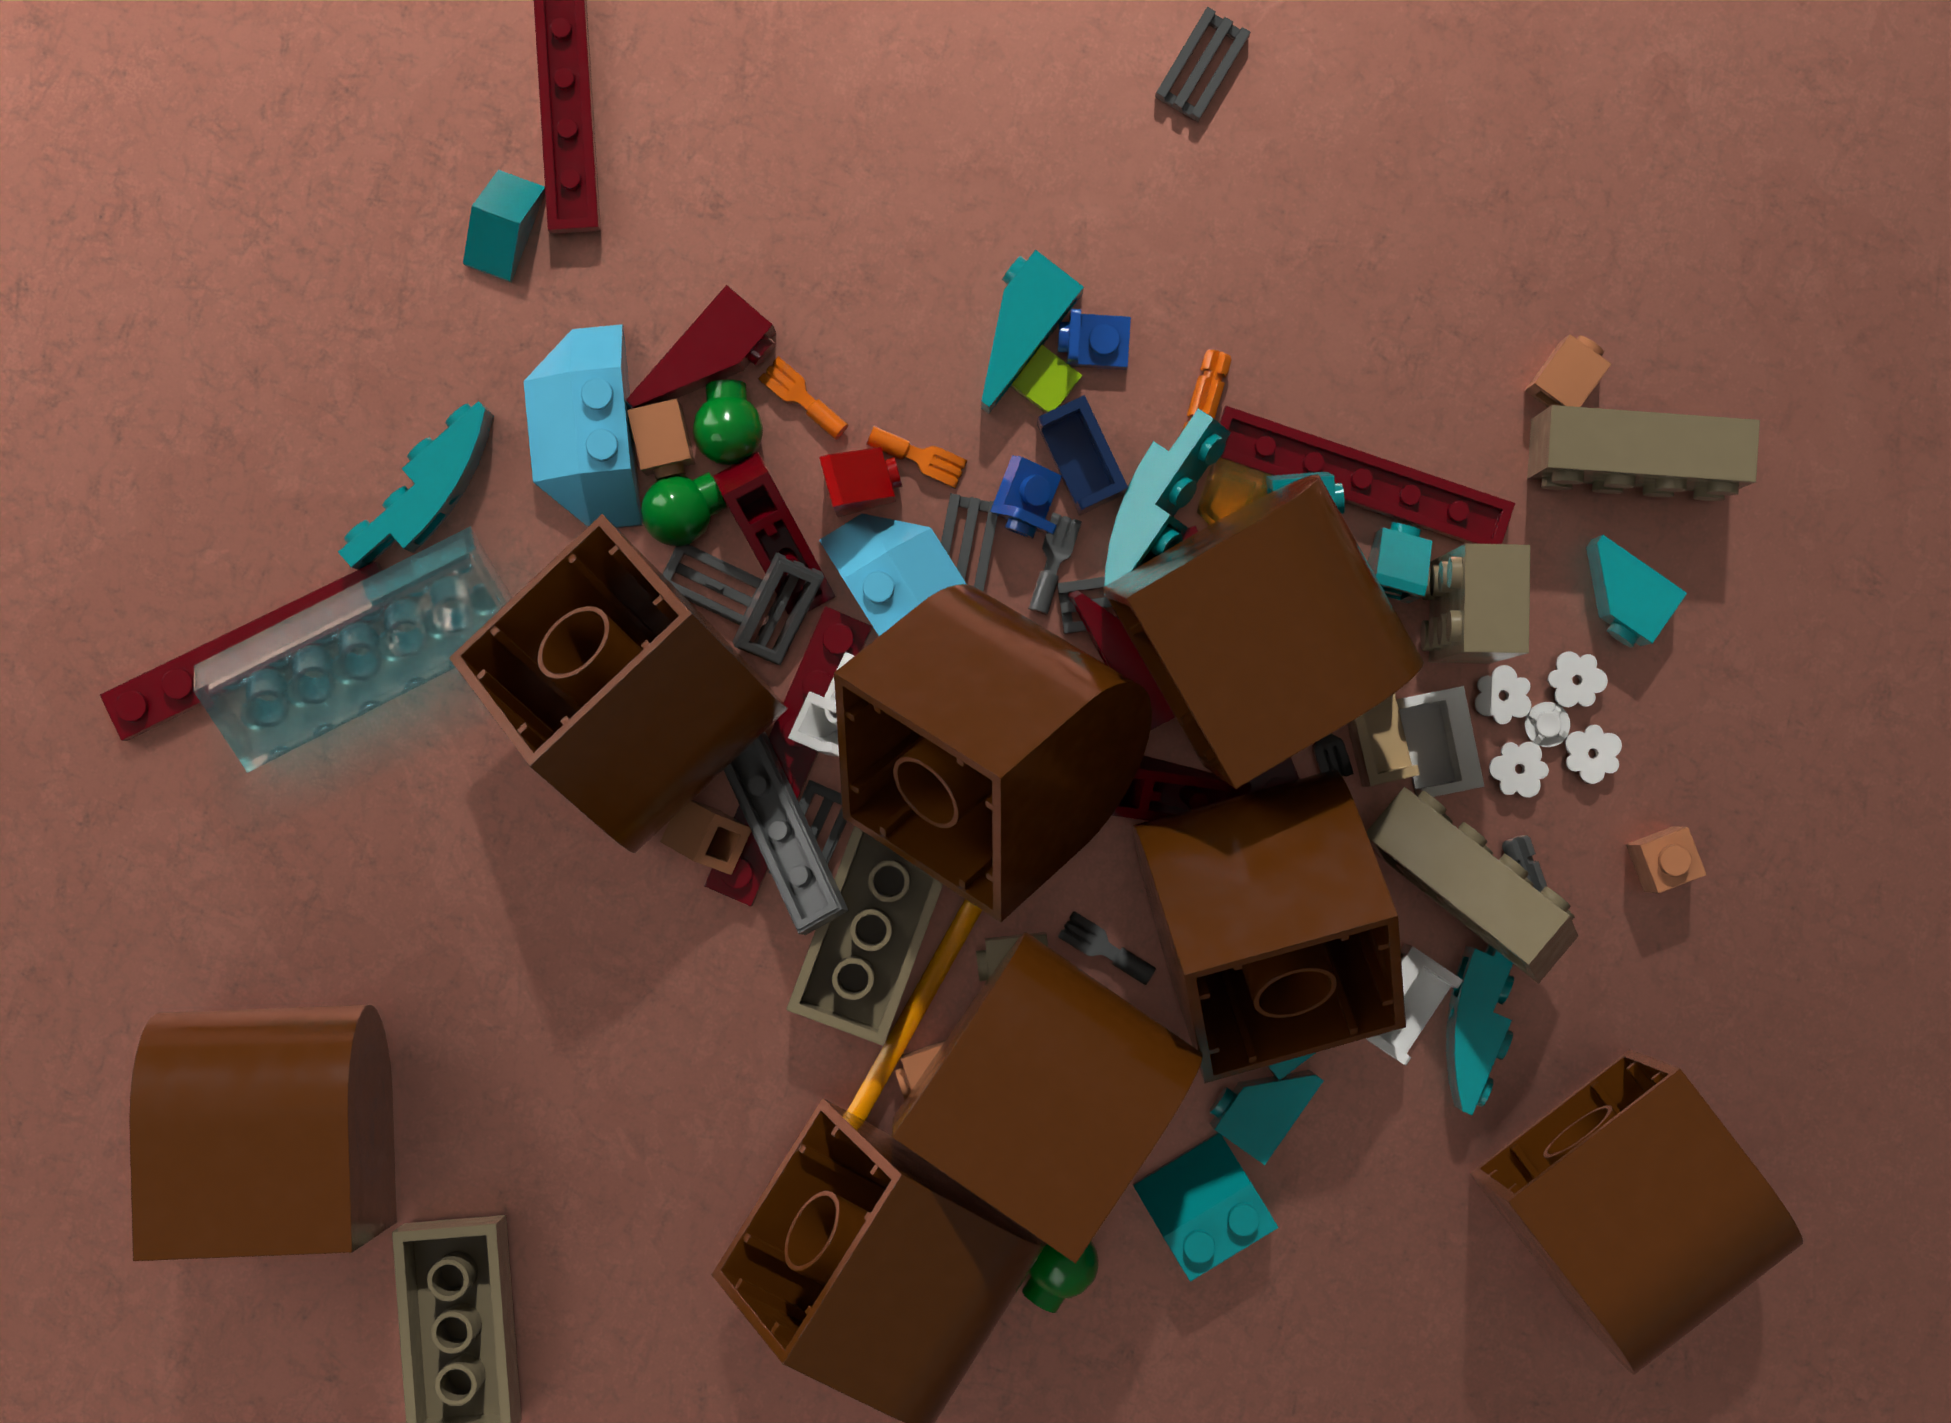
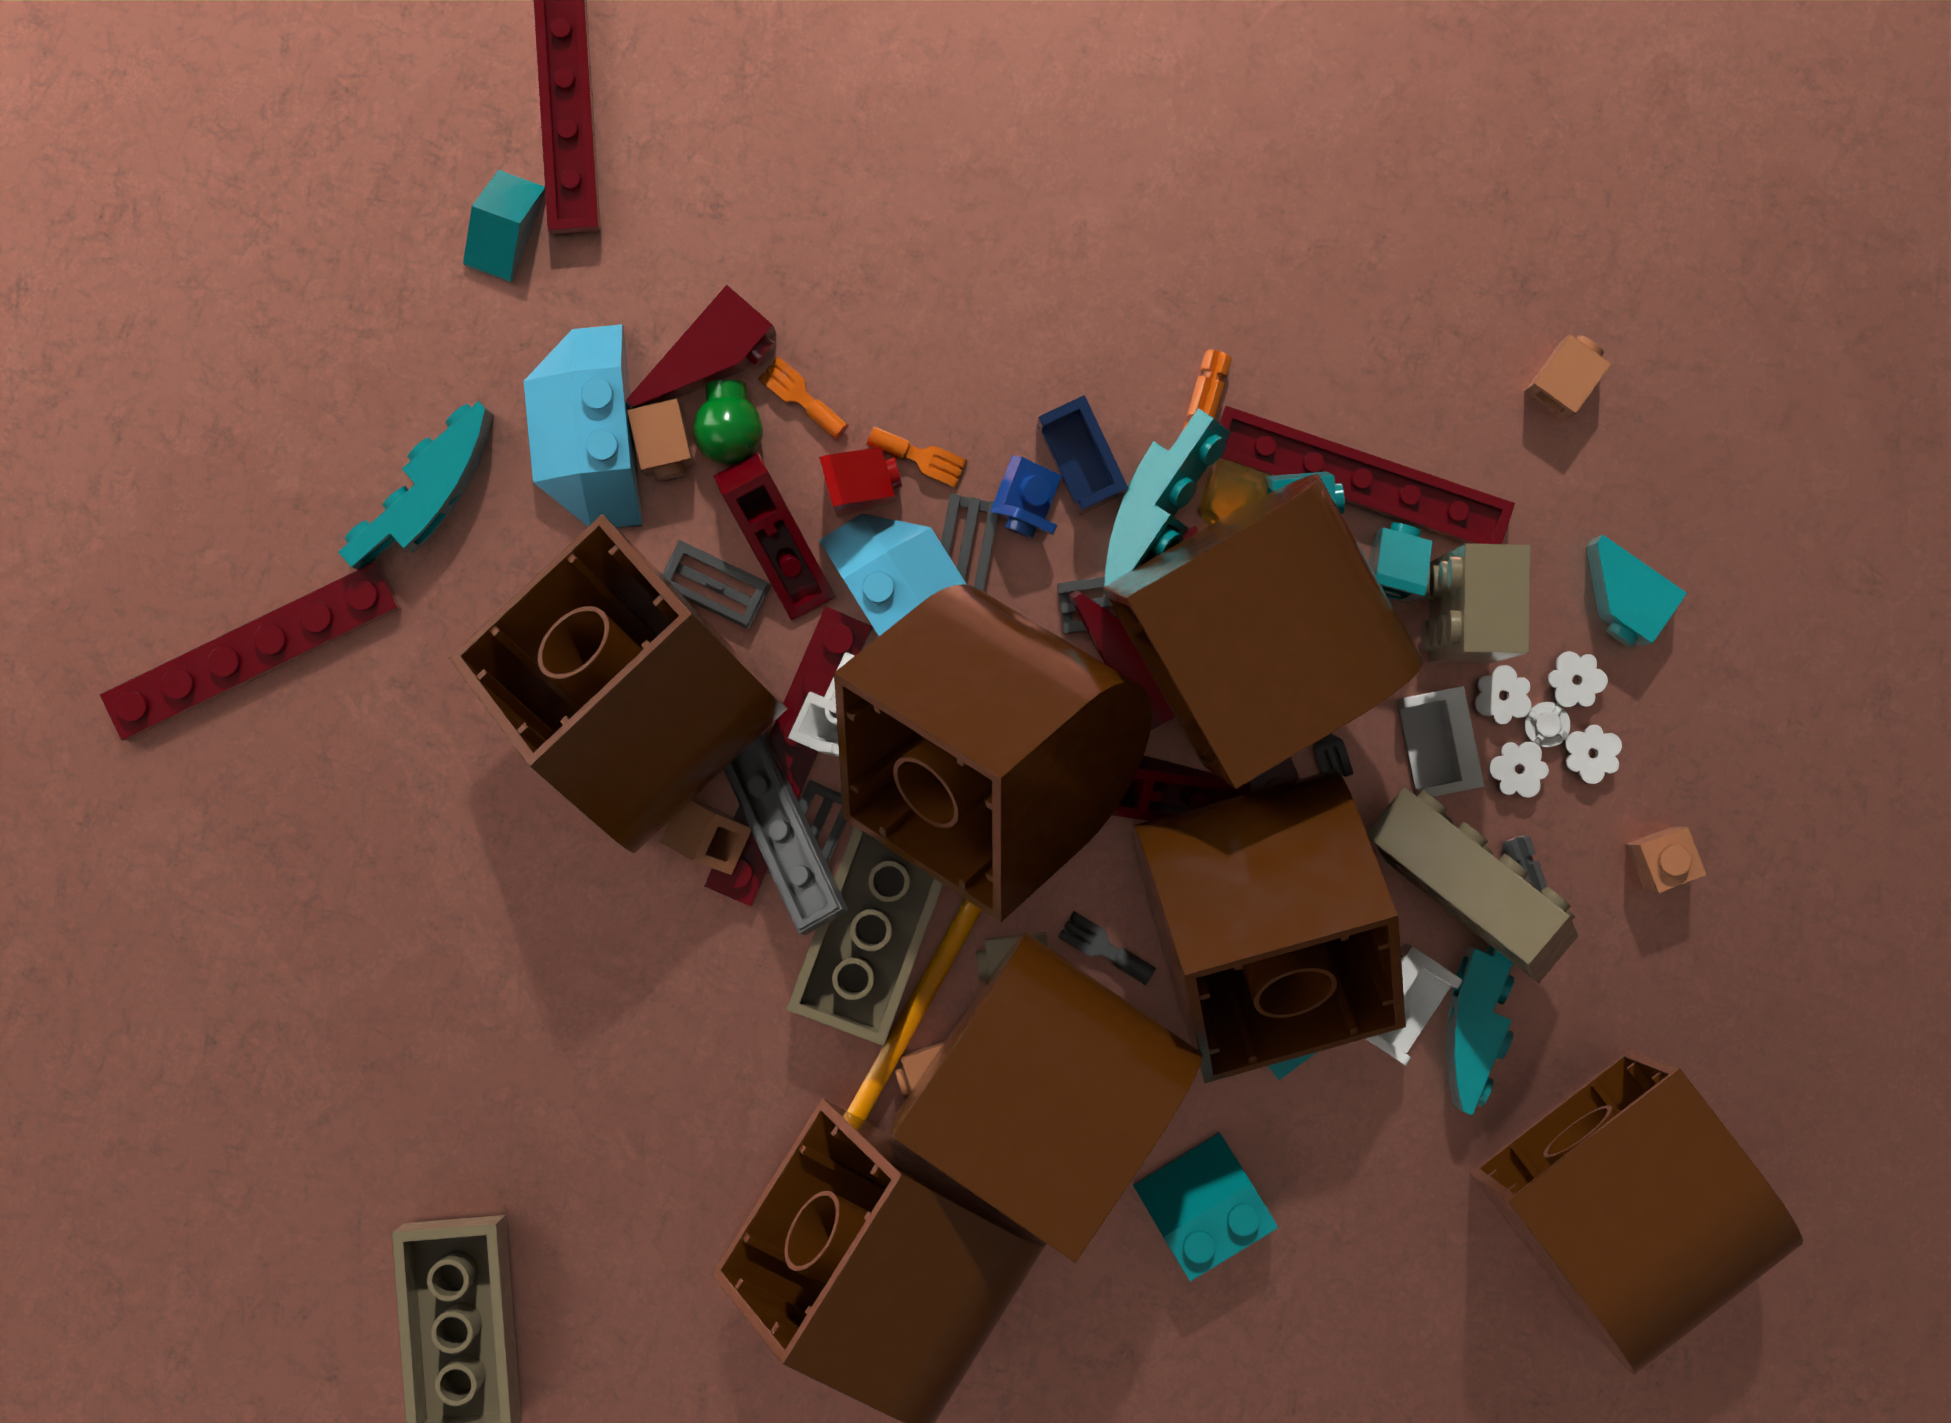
reddish brown brick [129,1005,397,1261] -> none
clear light blue brick [194,526,512,773] -> none
green piece [641,472,727,546] -> none
dark grey tile [732,552,824,665] -> none
teal slope [981,249,1084,414] -> none
lime tile [1011,345,1082,413] -> none
green piece [1022,1241,1099,1313] -> none
dark grey piece [1028,512,1082,615] -> none
blue bracket [1058,309,1131,370] -> none
dark grey tile [1155,6,1251,122] -> none
teal slope [1209,1070,1324,1165] -> none
tan panel [1347,693,1420,787] -> none
dark tan brick [1527,405,1760,501] -> none

